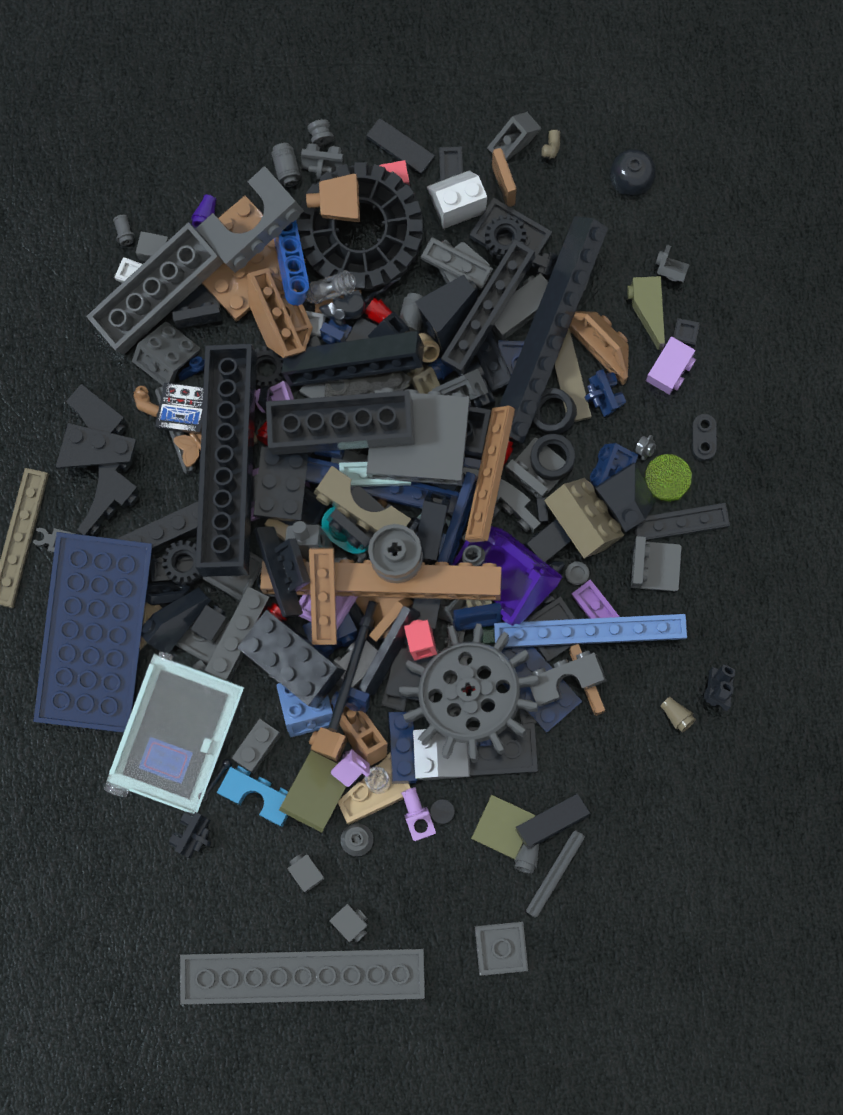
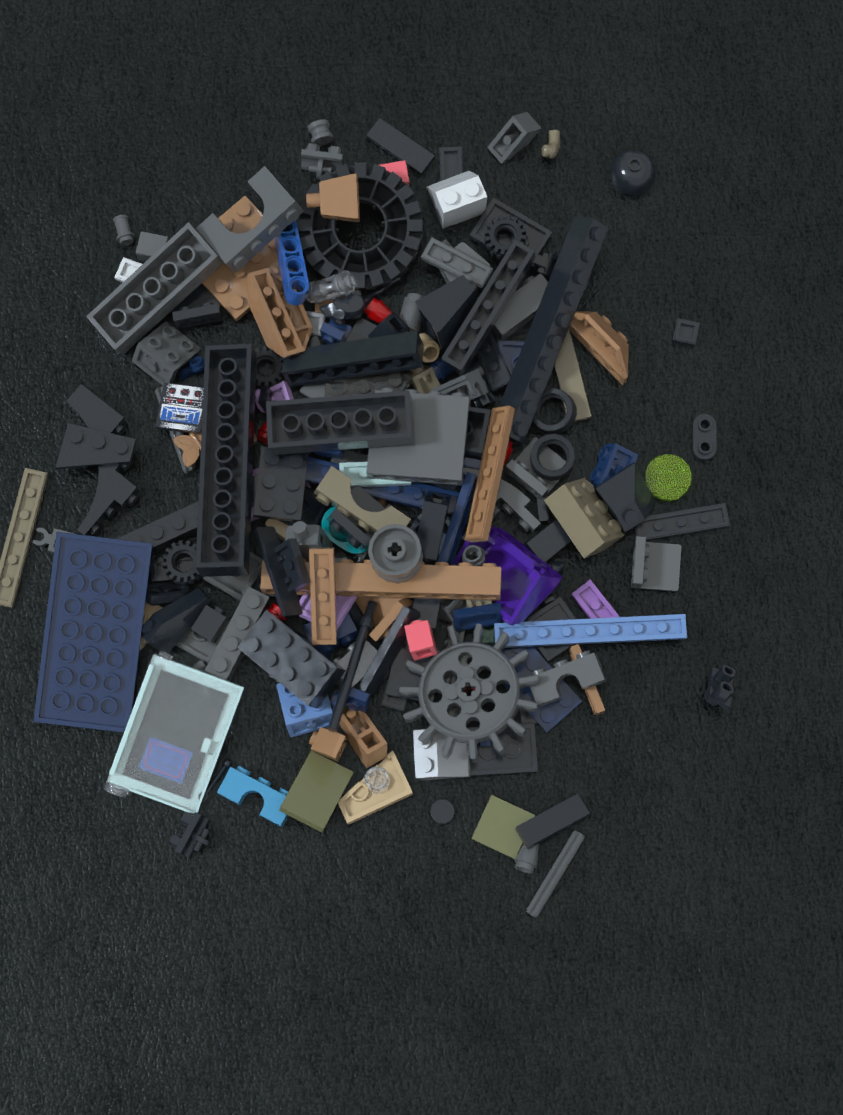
medium nougat arm [134,386,159,418] -> none
dark grey plate [180,949,425,1004] -> none
dark purple cone [191,195,217,228] -> none
dark grey brick [232,719,281,774] -> none
dark grey head [271,143,301,187] -> none
dark grey brick [287,854,325,893] -> none
dark grey brick [329,904,368,943] -> none
lavender bracket [331,749,370,787] -> none
dark grey cone [341,823,373,856] -> none
dark blue plate [388,712,417,784] -> none
lavender bracket [401,787,436,841] -> none
dark grey tile [475,922,528,976] -> none
medium nougat tile [492,148,516,207] -> none
dark grey tile [565,562,589,586] -> none
dark blue hips [584,369,626,417] -> none
olive slope [627,276,665,350] -> none
dark grey plate [636,435,656,461] -> none
lavender brick [646,336,696,395] -> none
dark grey bracket [655,245,689,282] -> none
dark tan cone [661,697,696,732] -> none

